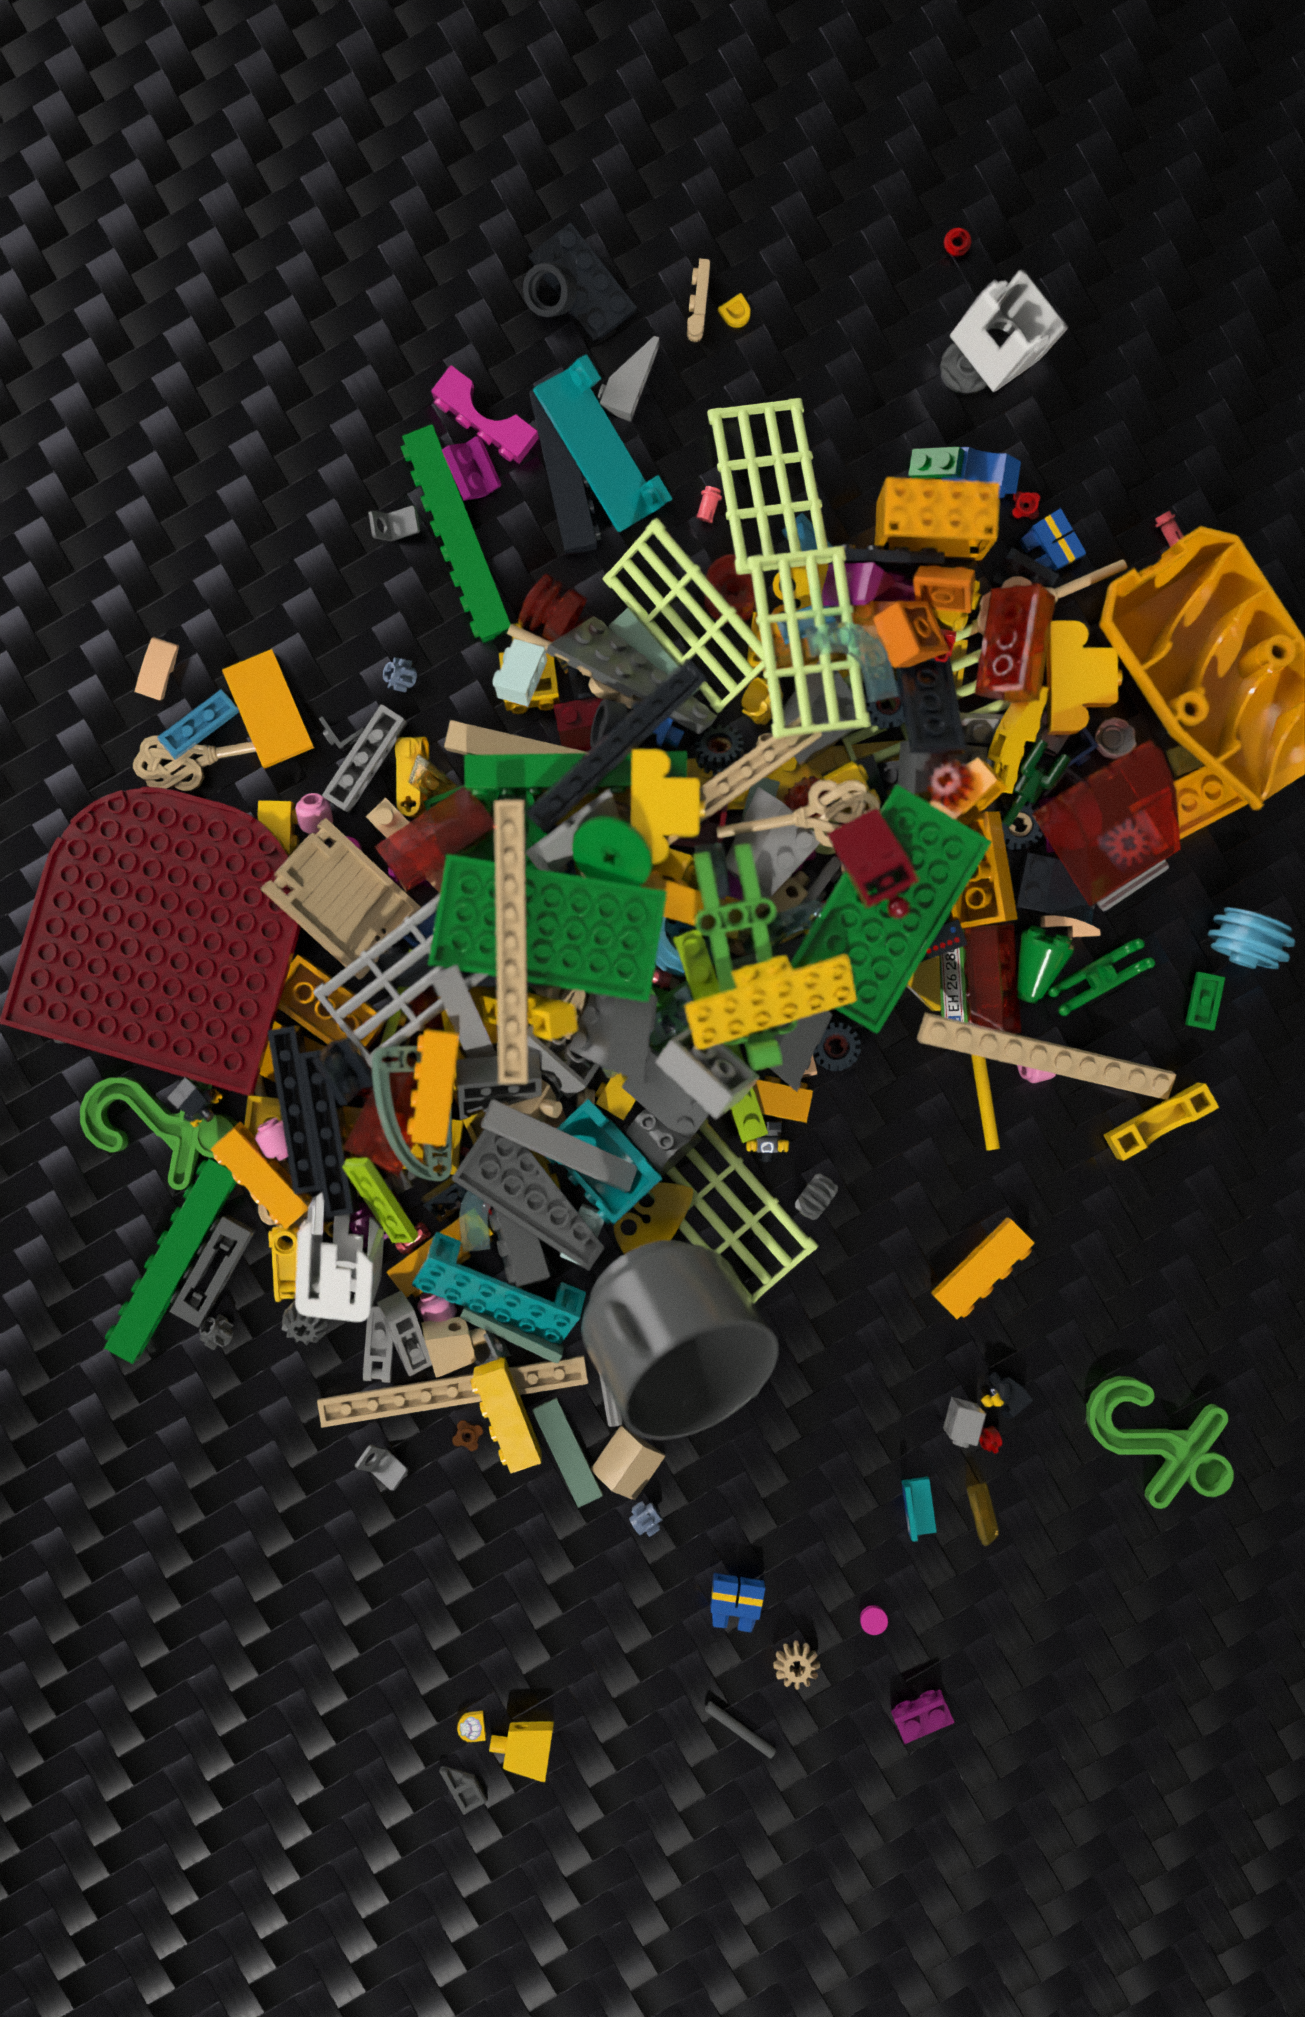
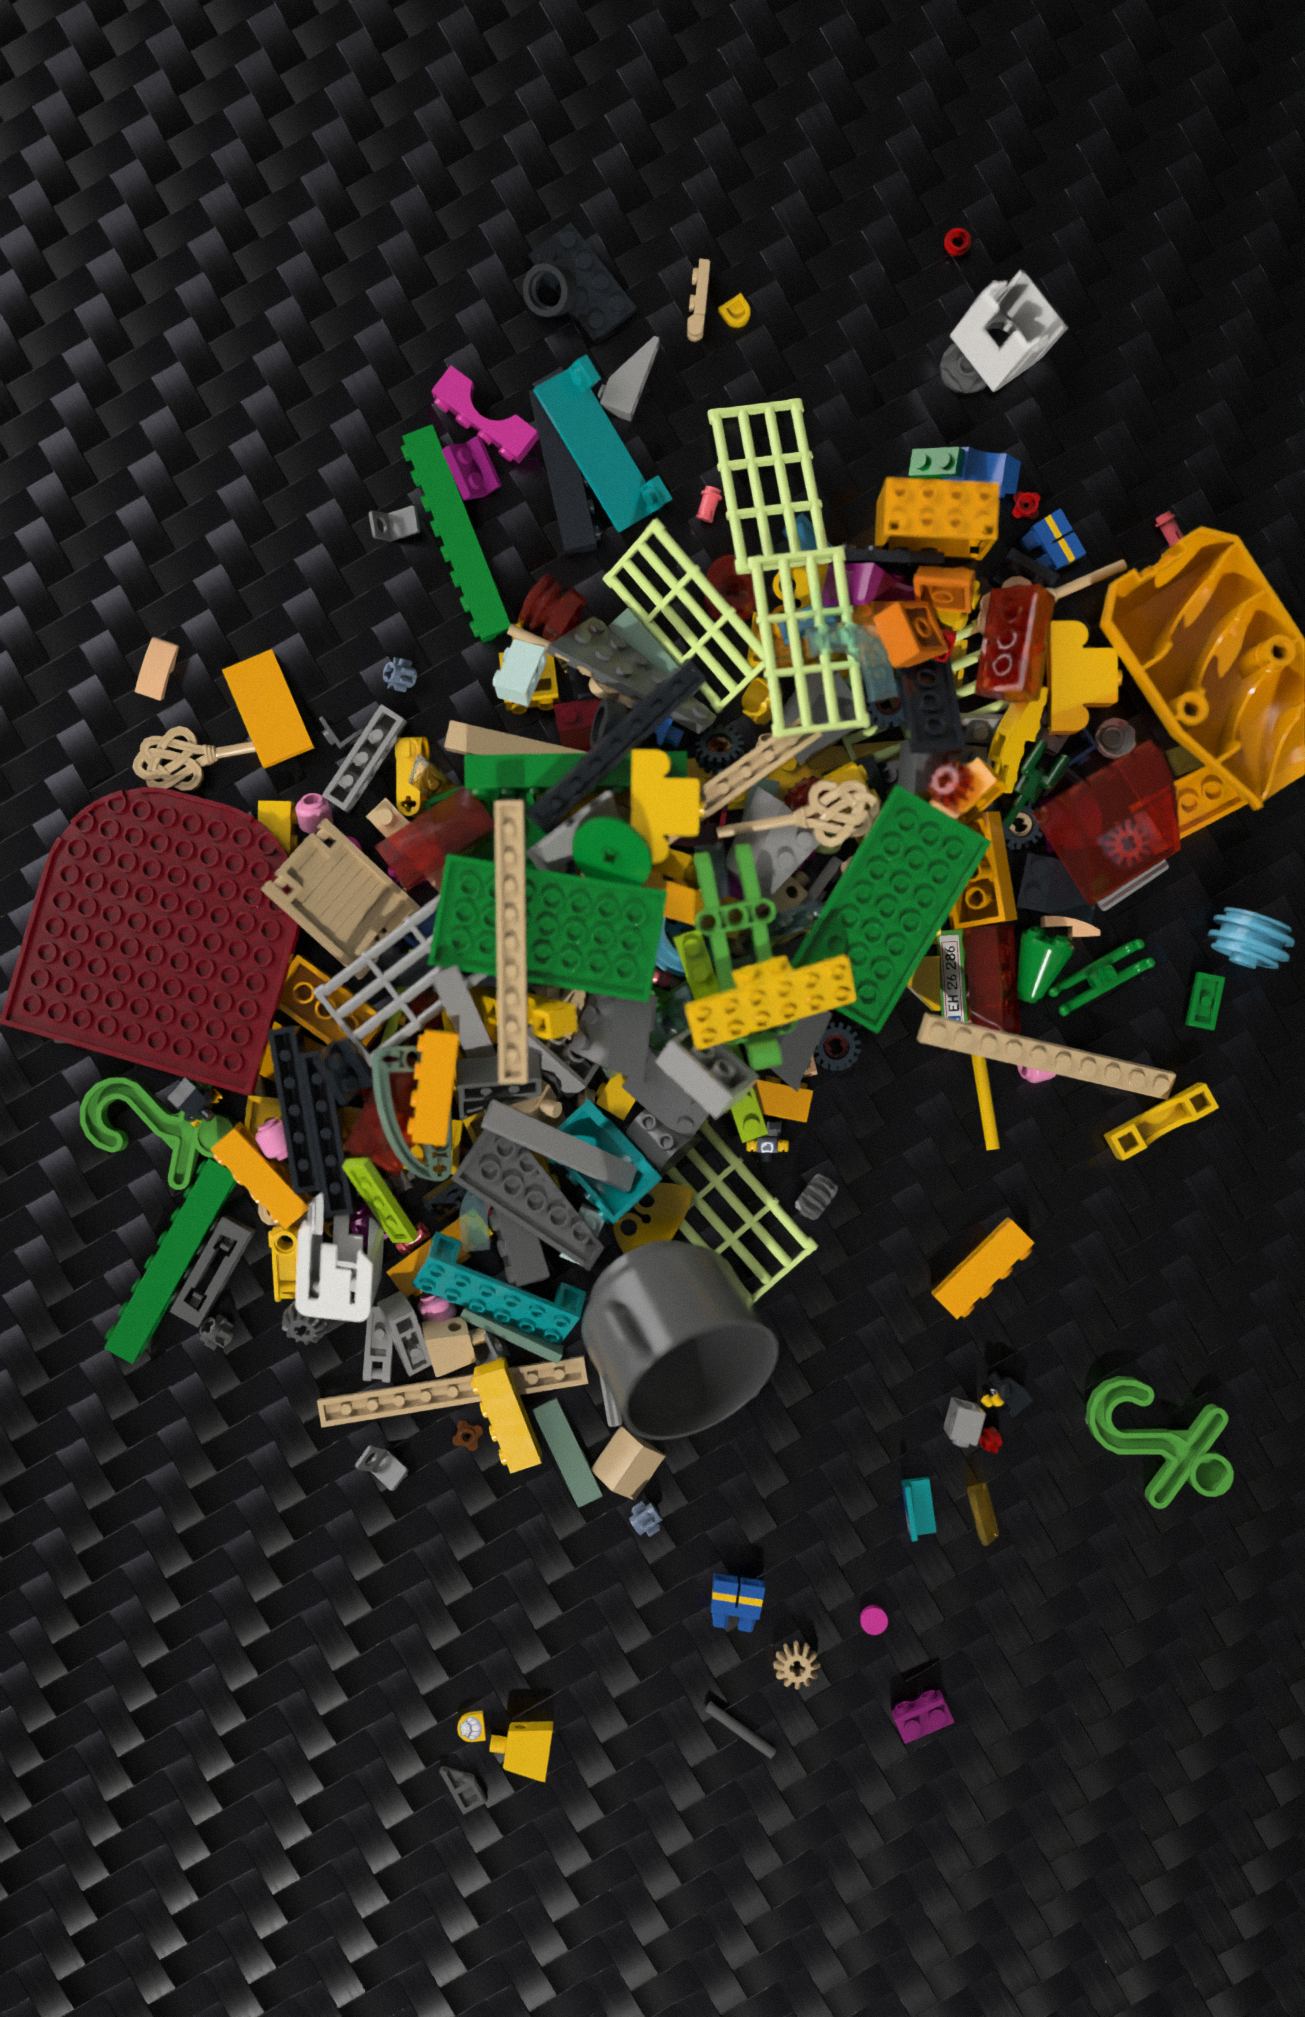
dark azure tile [157,689,239,760] -> none
dark red slope [826,808,919,919] -> none
black sticker [920,919,968,963] -> none

